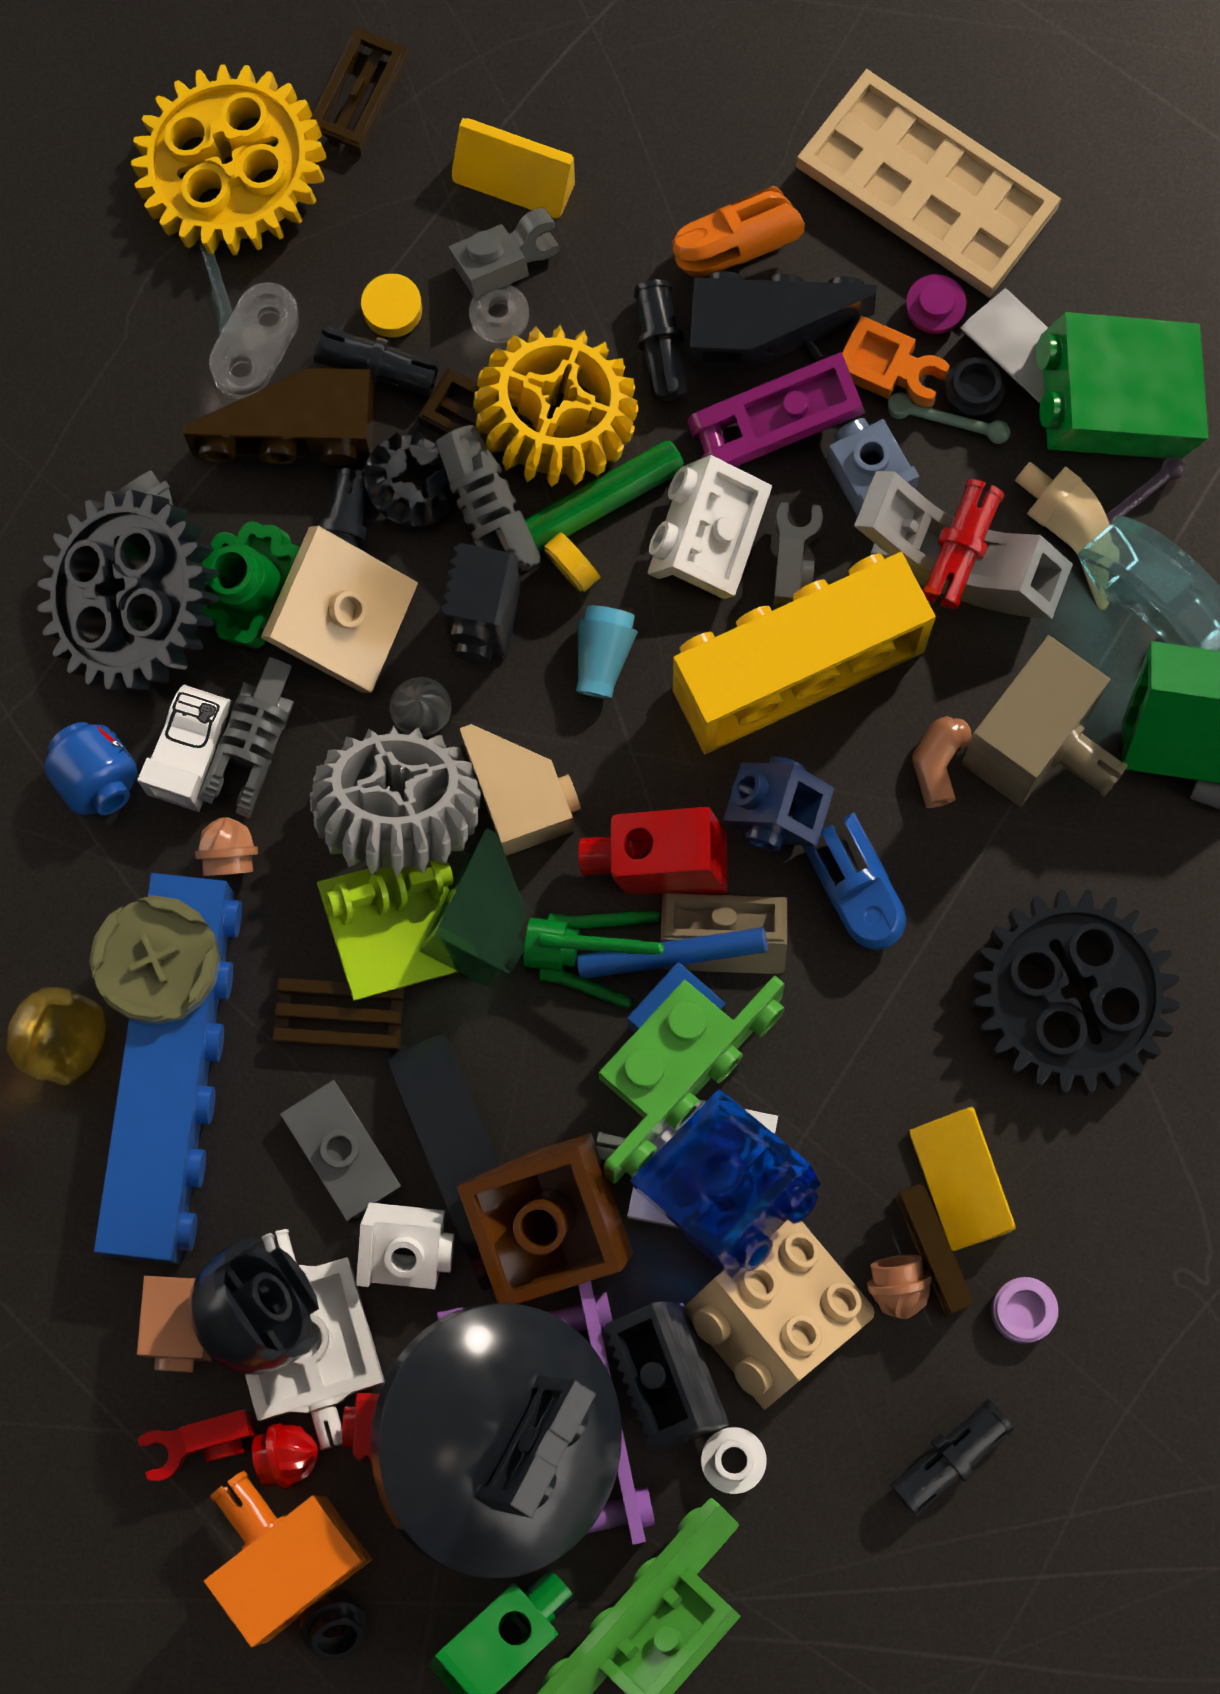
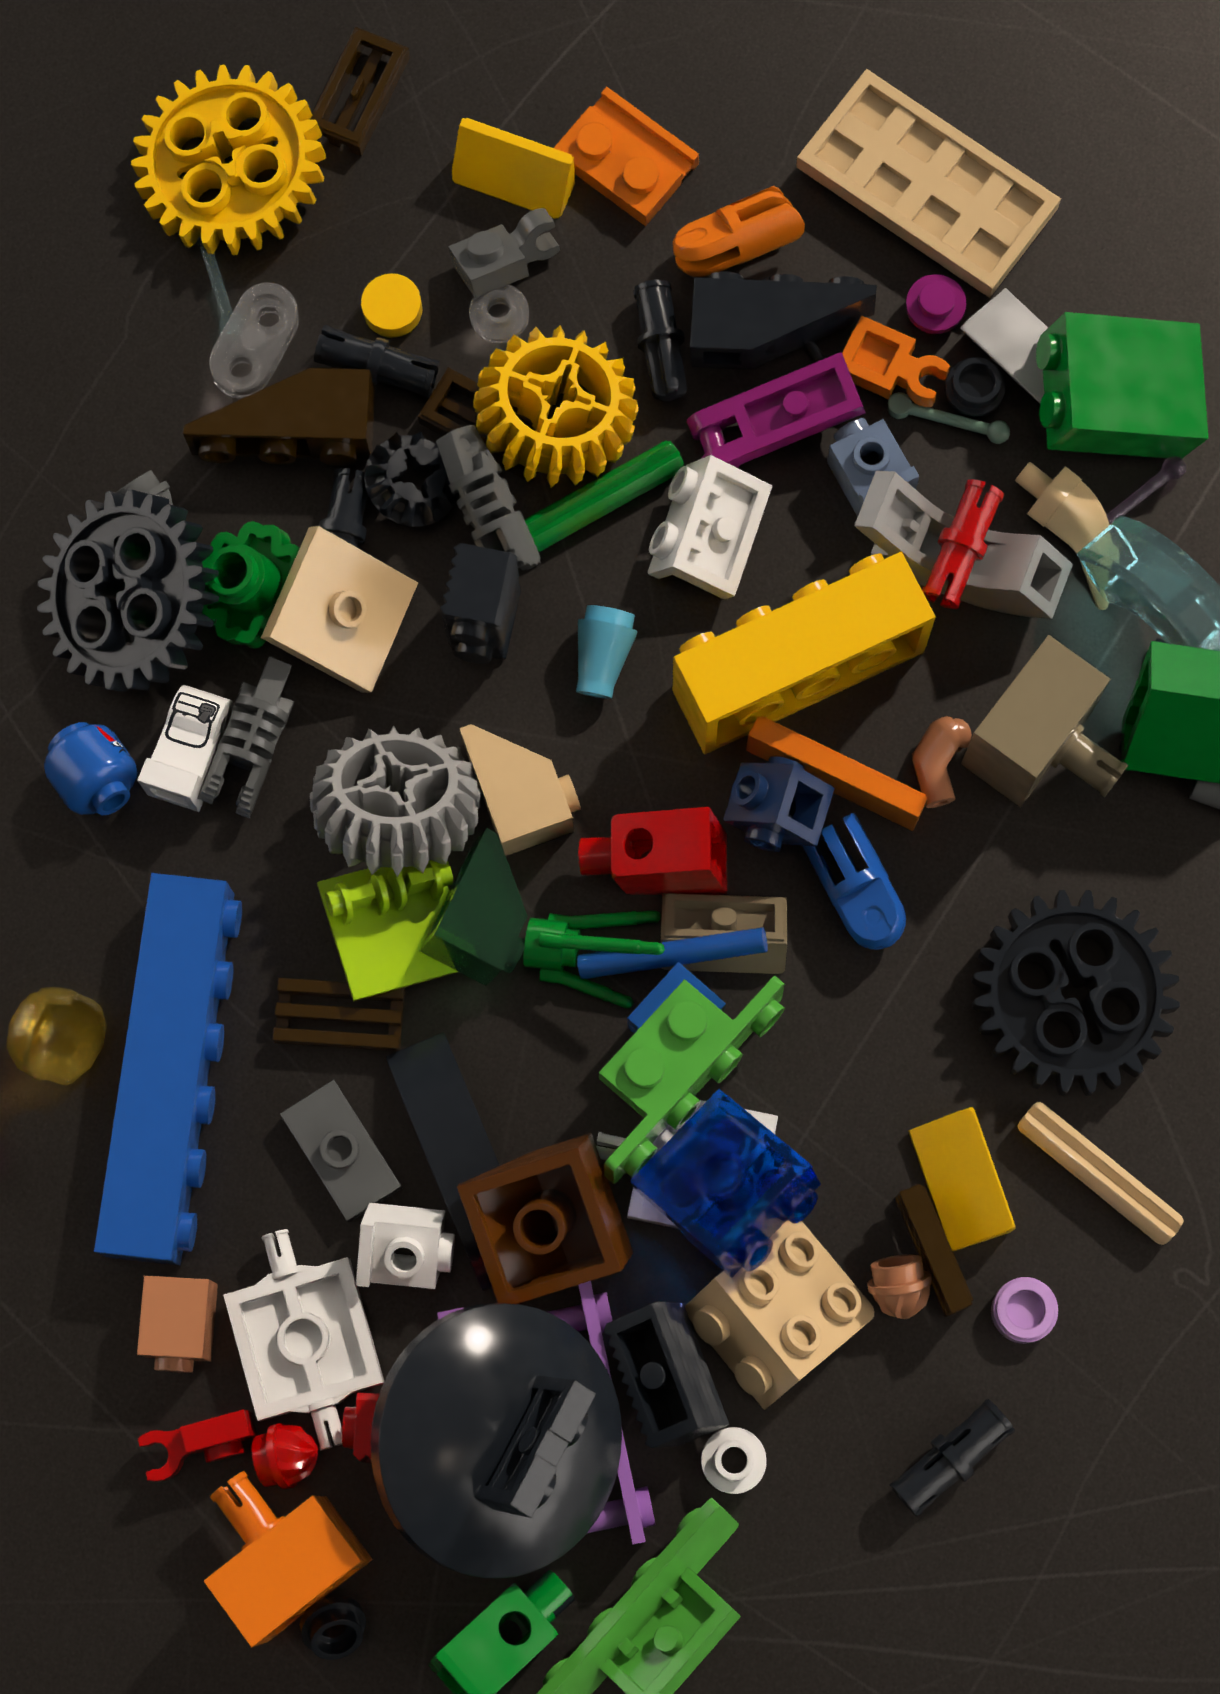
olive tile [89,895,221,1025] -> none
black cylinder [188,1237,320,1375] -> none
nougat plate [195,817,258,876] -> none
dark grey plate [390,677,452,738] -> none
yellow tile [544,532,601,592] -> none
dark grey plate [773,502,823,610] -> none
none -> orange plate [554,86,699,226]
none -> orange tile [746,716,928,831]
none -> tan axle [1018,1102,1184,1245]

